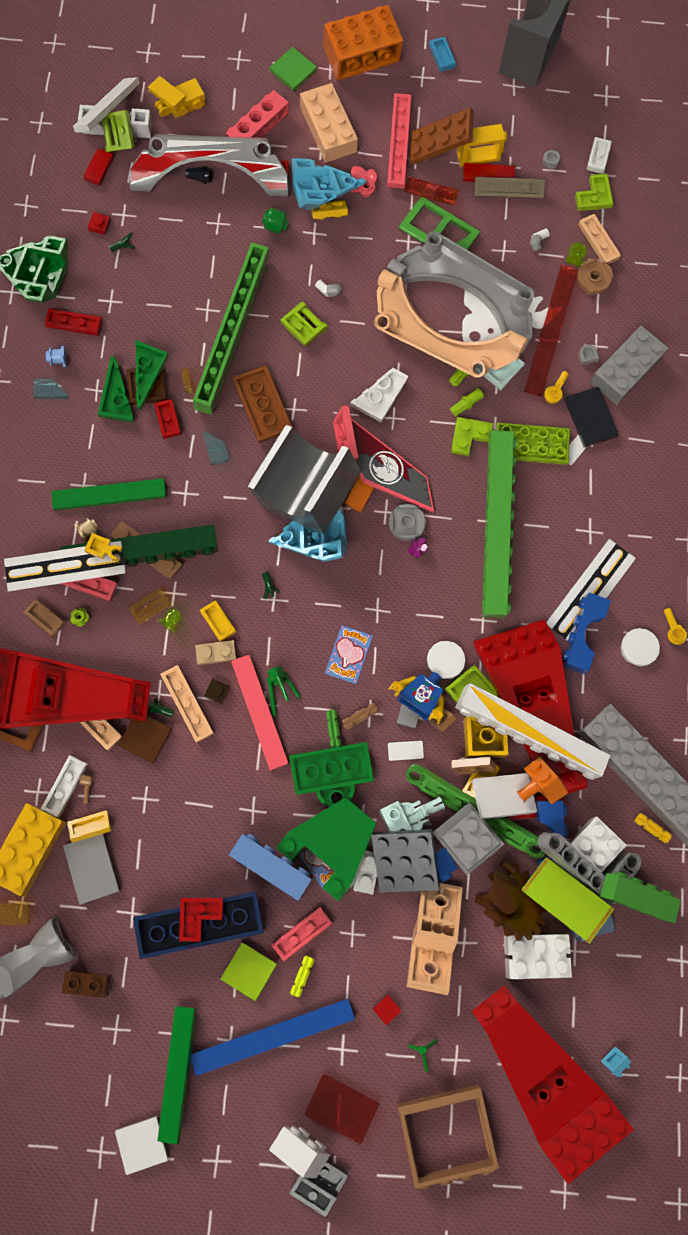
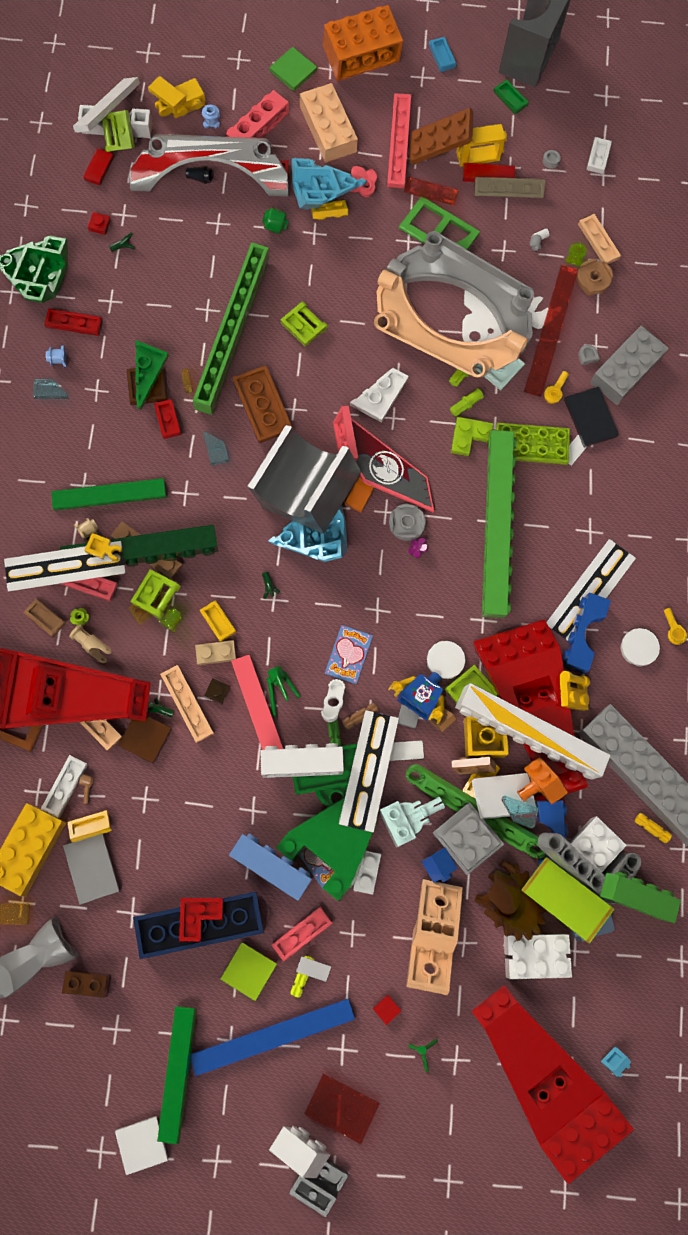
green wing [97,356,134,423] -> none
arm [315,280,342,297] -> none
plate [371,829,440,892] -> none
medium nougat window [397,1085,499,1190] -> none
lime plate [575,174,613,211] -> none
none -> tan piece [69,624,112,663]
none -> lime plate [130,569,181,619]
none -> light blue brick [202,105,220,128]
none -> white brick [261,743,343,778]
none -> white sticker [296,957,331,982]
none -> white piece [321,679,345,722]
none -> sticker [339,710,399,832]
none -> green tile [493,79,529,115]
none -> clear light blue tile [501,795,538,828]
none -> yellow plate [560,671,590,711]

